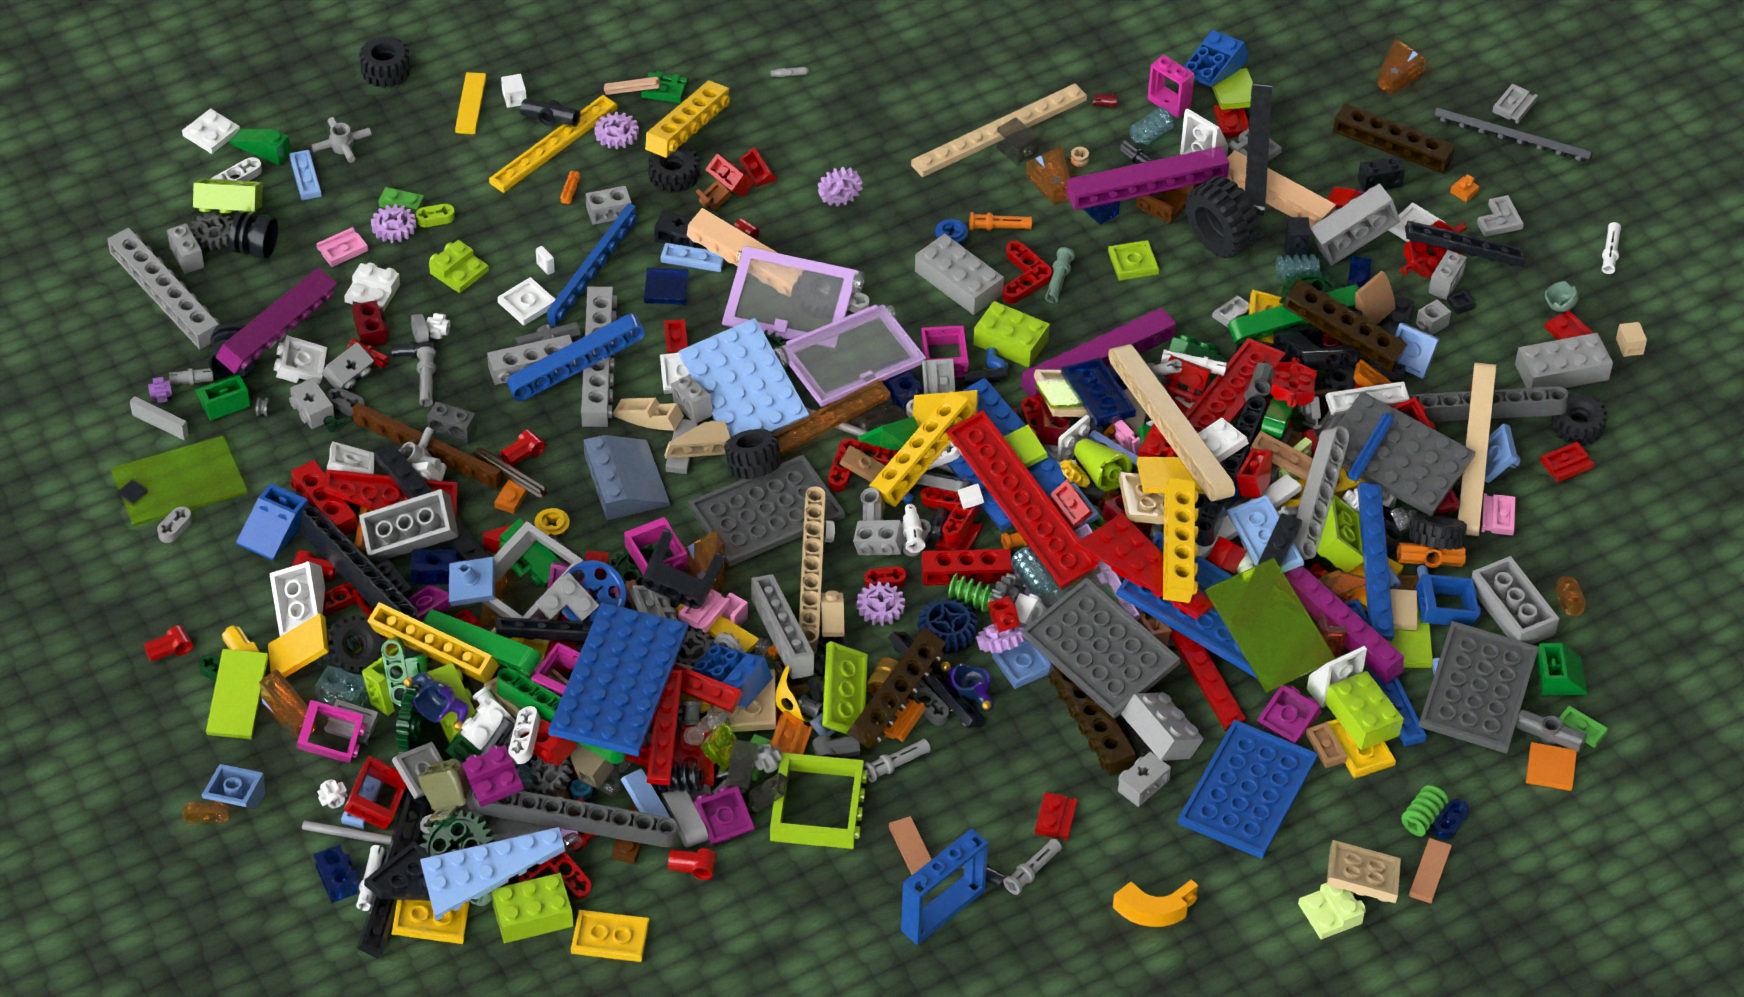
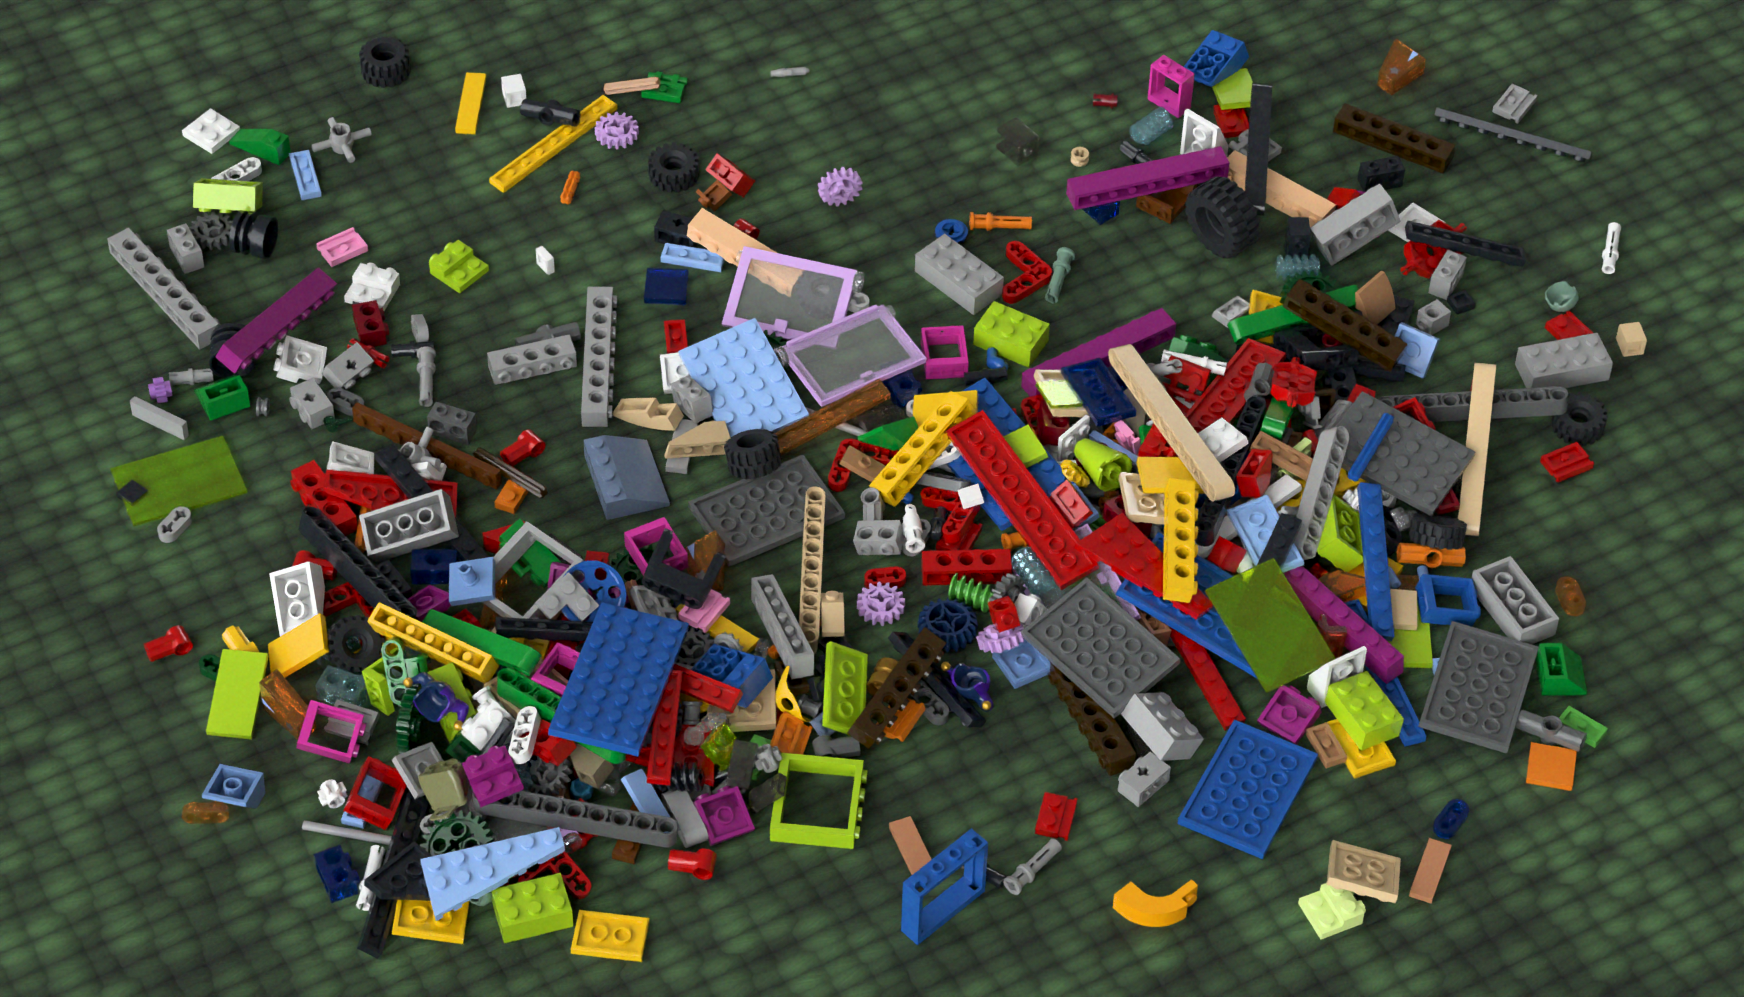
slope [236,483,309,561] -> none
lavender gear [371,204,416,243] -> none
bright green plate [378,187,424,215] -> none
lime beam [416,204,455,227] -> none
white gear [426,313,450,339] -> none
white plate [498,277,555,326] -> none
blue beam [507,314,645,401] -> none
yellow gear [534,508,570,538] -> none
blue plate [547,203,637,327] -> none
light grey brick [586,186,632,225] -> none
yellow brick [645,80,730,158] -> none
bright pink panel [721,593,748,627] -> none
red slope [739,147,777,187] -> none
white tile [823,520,835,542] -> none
light grey pin [863,738,931,782] -> none
tan plate [911,84,1087,178] -> none
light grey plate [922,359,955,394] -> none
clear orange slope [1026,146,1070,205] -> none
lime tile [1108,240,1159,281] -> none
white tile [1325,381,1410,415] -> none
clear blue plate [1348,256,1372,288] -> none
orange plate [1353,359,1393,387] -> none
bright green piece [1401,785,1448,836] -> none
orange tile [1450,174,1480,202] -> none
light grey plate [1477,195,1524,237] -> none
bright pink plate [1481,493,1515,535] -> none
medium blue tile [1485,424,1520,483] -> none

